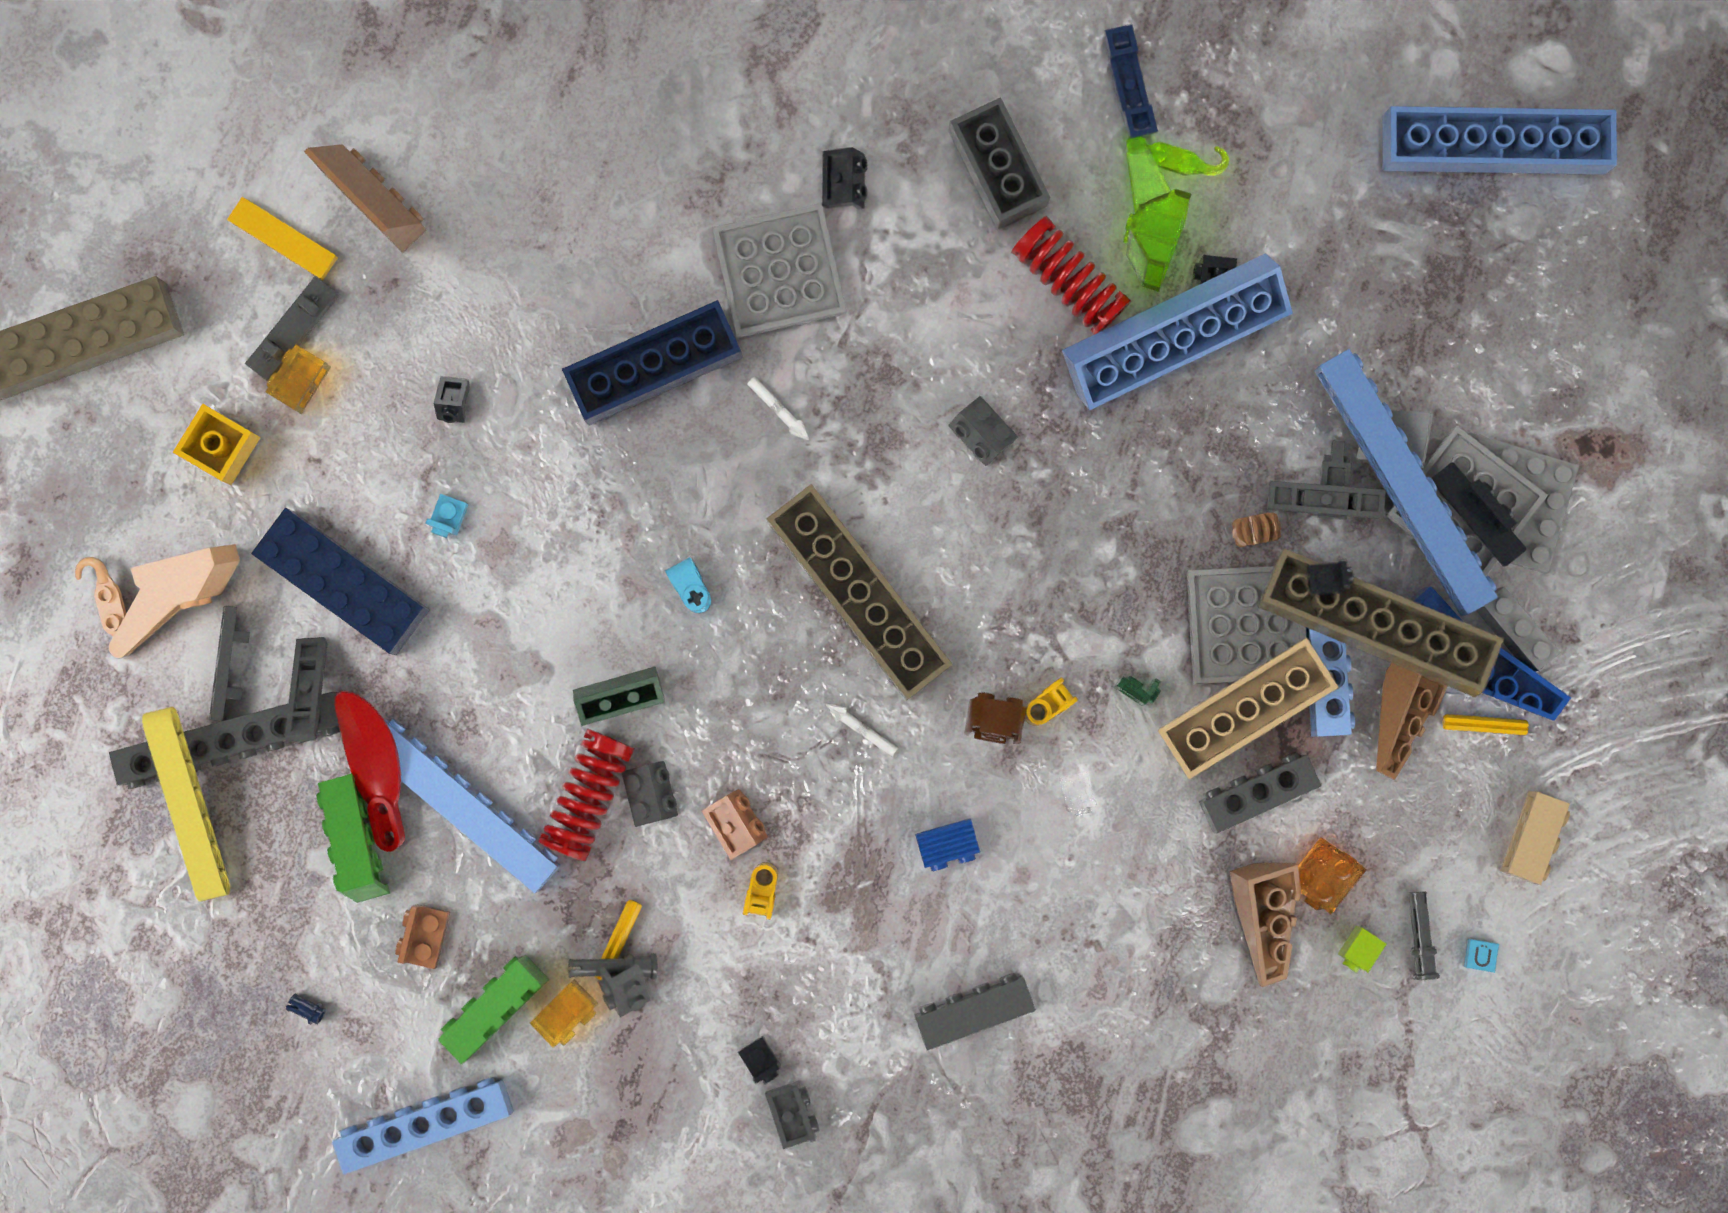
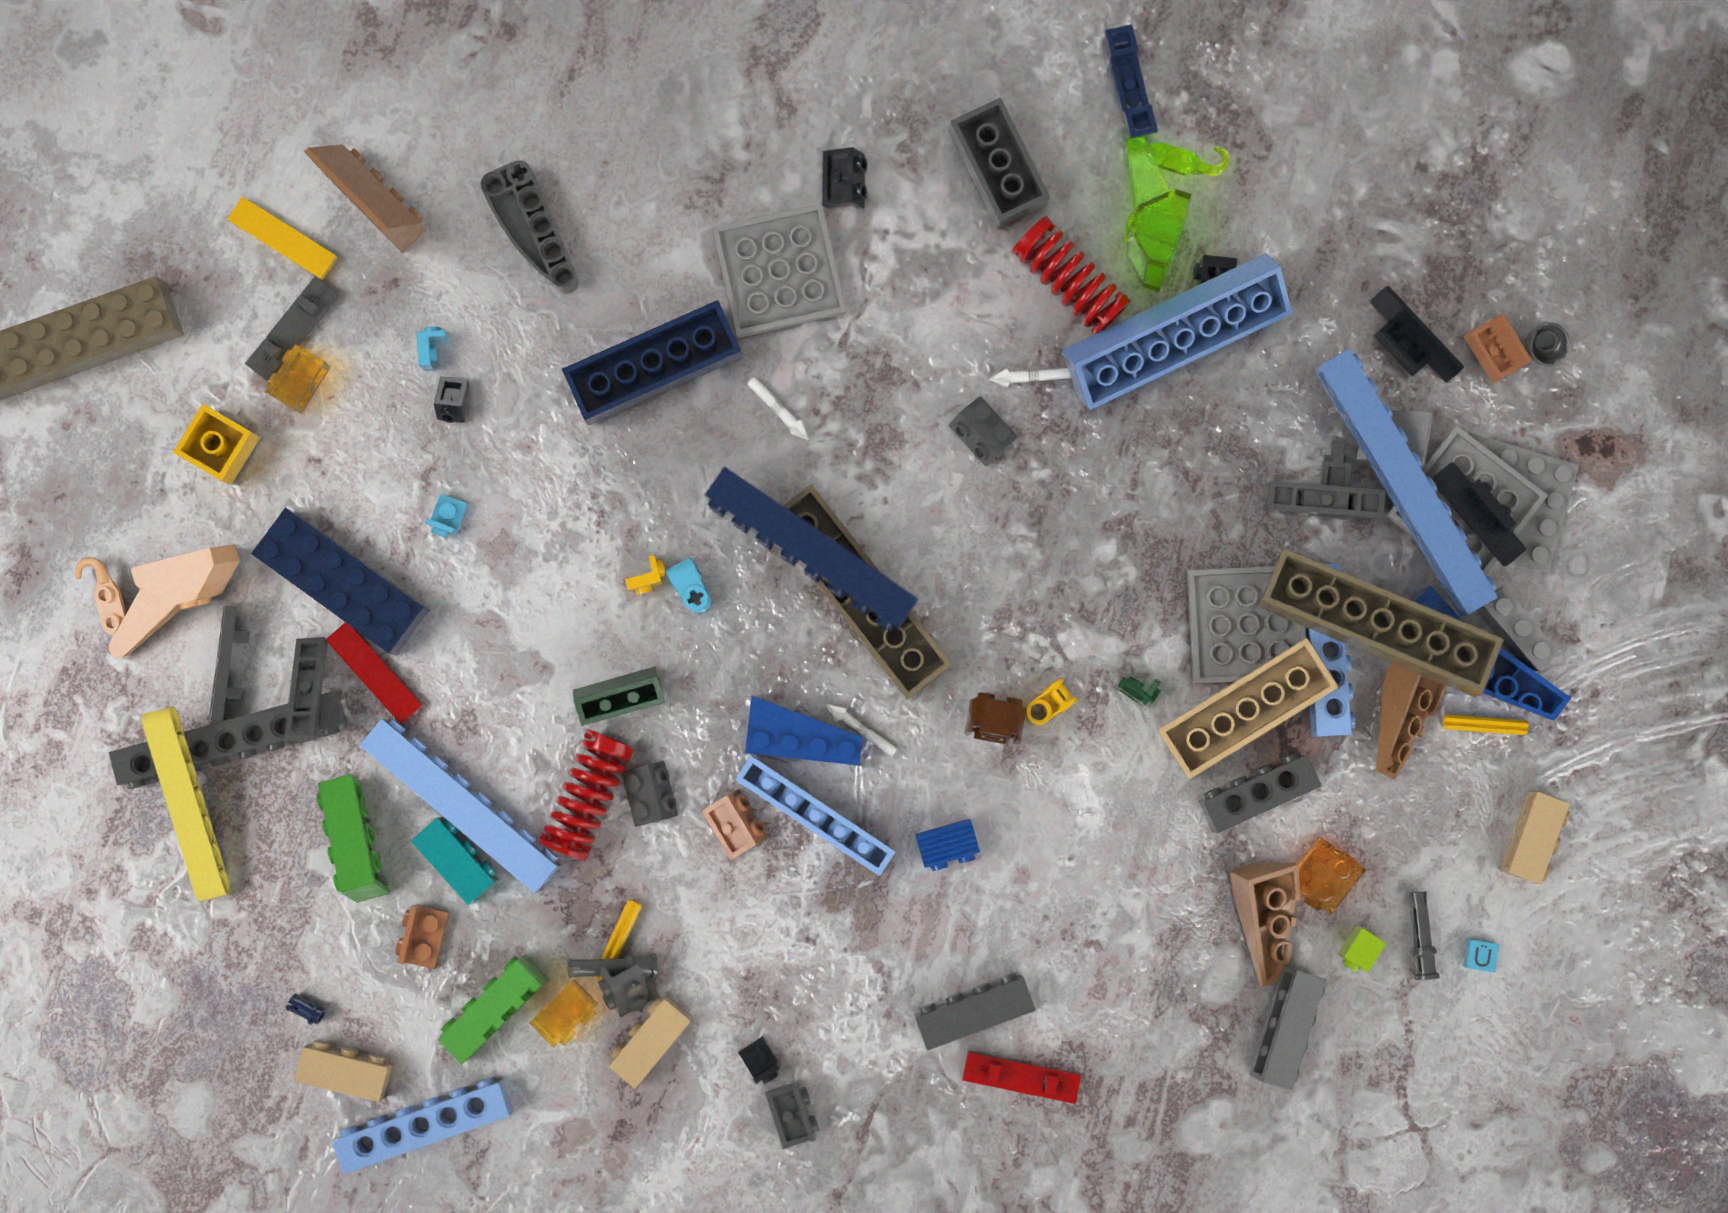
red plant [335,691,405,852] -> none
yellow piece [743,862,778,920] -> none
medium nougat gear [1232,512,1282,547] -> none
black bracket [1306,559,1353,596] -> none
medium blue brick [1382,106,1617,174] -> none
none -> tan brick [294,1041,393,1102]
none -> red tile [326,622,424,724]
none -> teal brick [411,817,499,905]
none -> medium azure bracket [416,327,449,371]
none -> dark grey beam [480,160,579,294]
none -> tan brick [608,996,693,1089]
none -> yellow bracket [625,554,667,595]
none -> dark blue brick [704,466,918,632]
none -> light blue brick [735,756,895,876]
none -> blue wedge [745,696,863,766]
none -> red hinge [962,1051,1081,1104]
none -> white piece [988,368,1072,387]
none -> dark grey brick [1249,965,1326,1091]
none -> black bracket [1370,286,1464,382]
none -> nougat bracket [1464,314,1532,384]
none -> dark grey hair [1525,322,1570,366]

